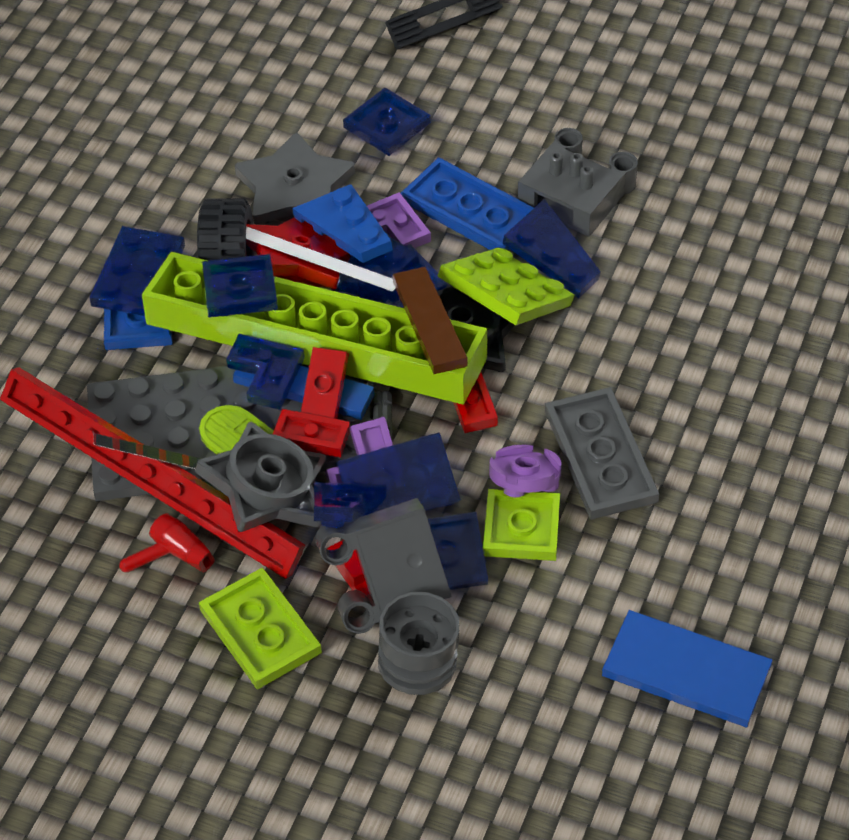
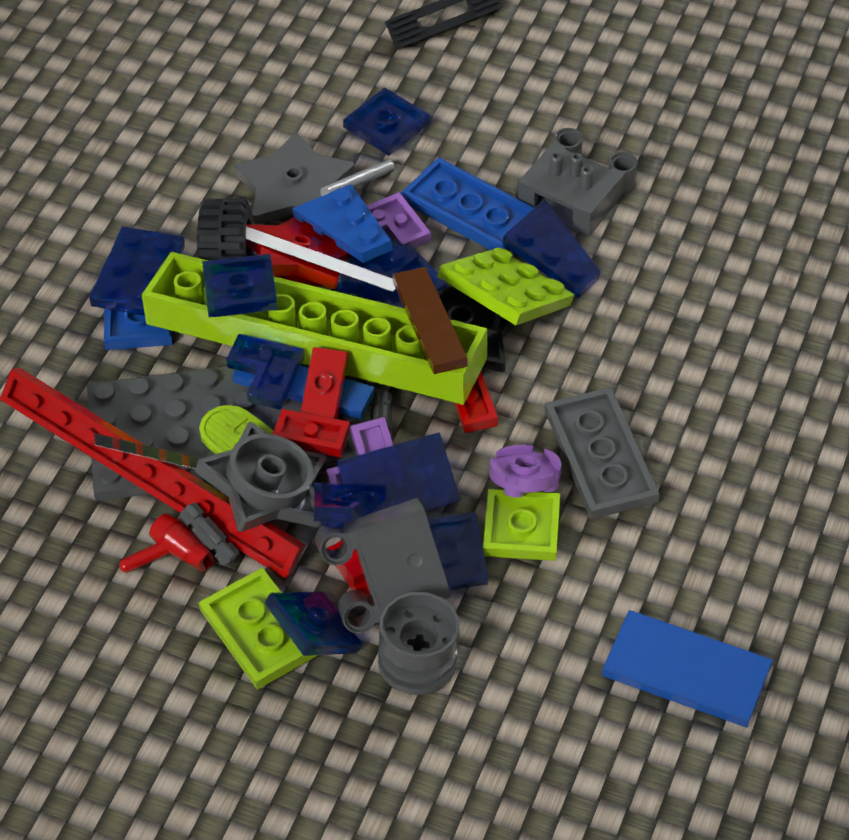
none -> dark grey axle [180,503,239,566]
none -> clear blue plate [264,592,363,656]
none -> light grey bar [320,160,395,196]

